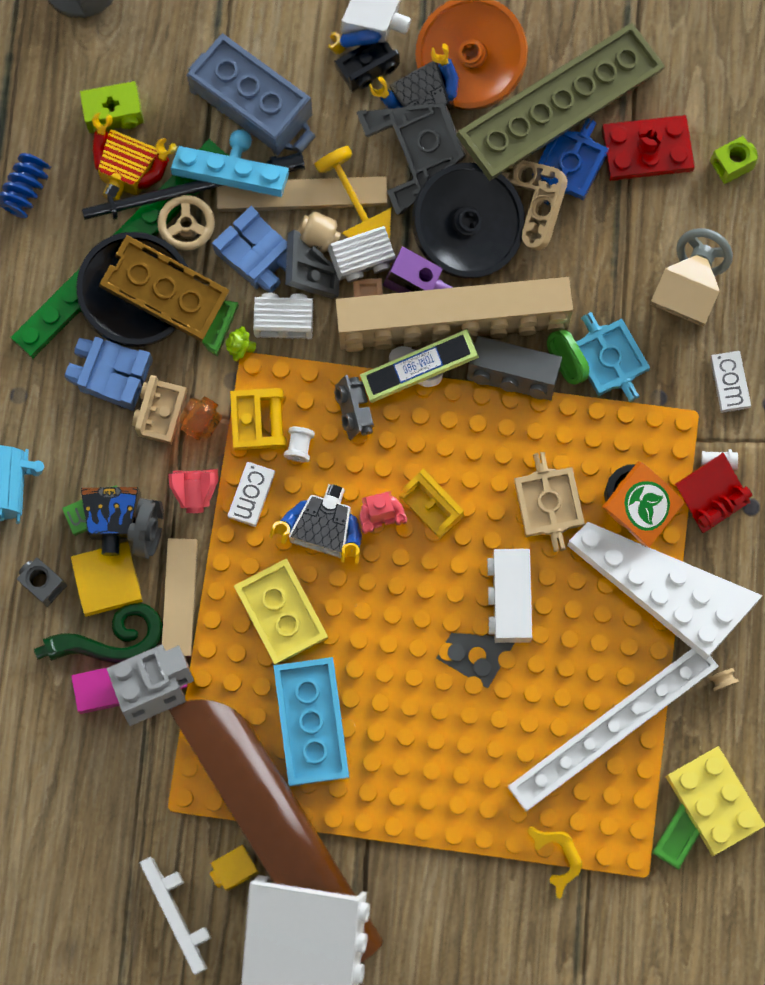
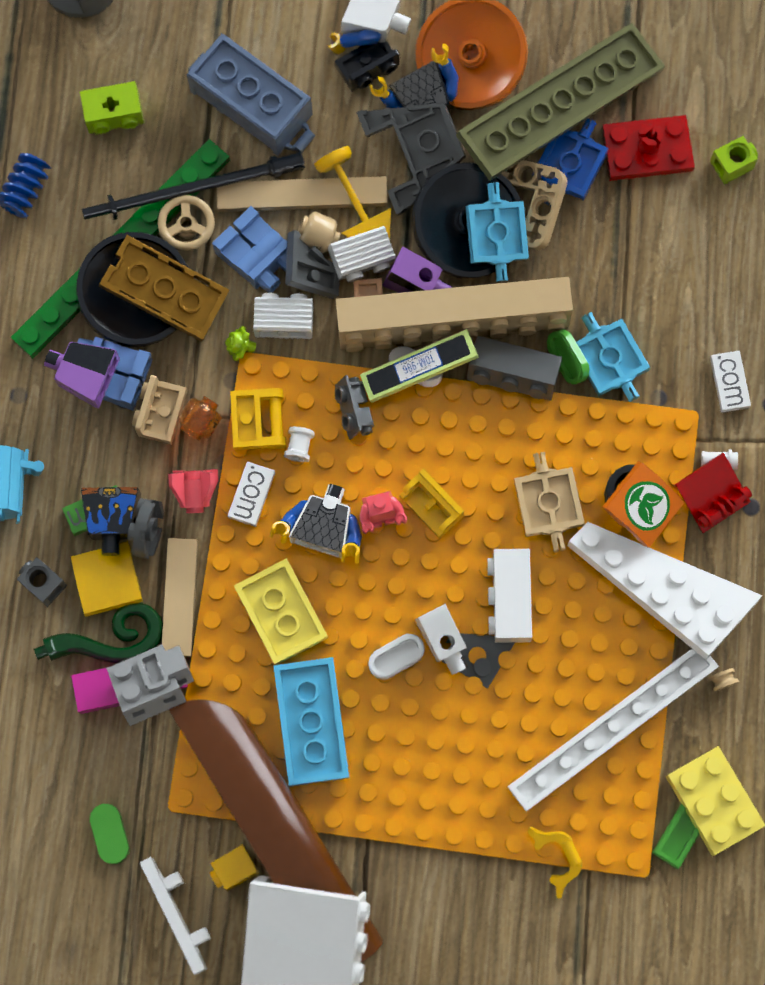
torso [92,112,177,201] -> none
medium azure plate [171,129,289,197] -> none
bright green tile [202,301,239,357] -> none
tan piece [651,228,733,327] -> none
none -> medium lavender torso [44,342,120,409]
none -> bright green tile [90,804,130,864]
none -> white tile [368,634,424,680]
none -> white torso [415,604,468,675]
none -> medium azure plate [465,182,529,282]

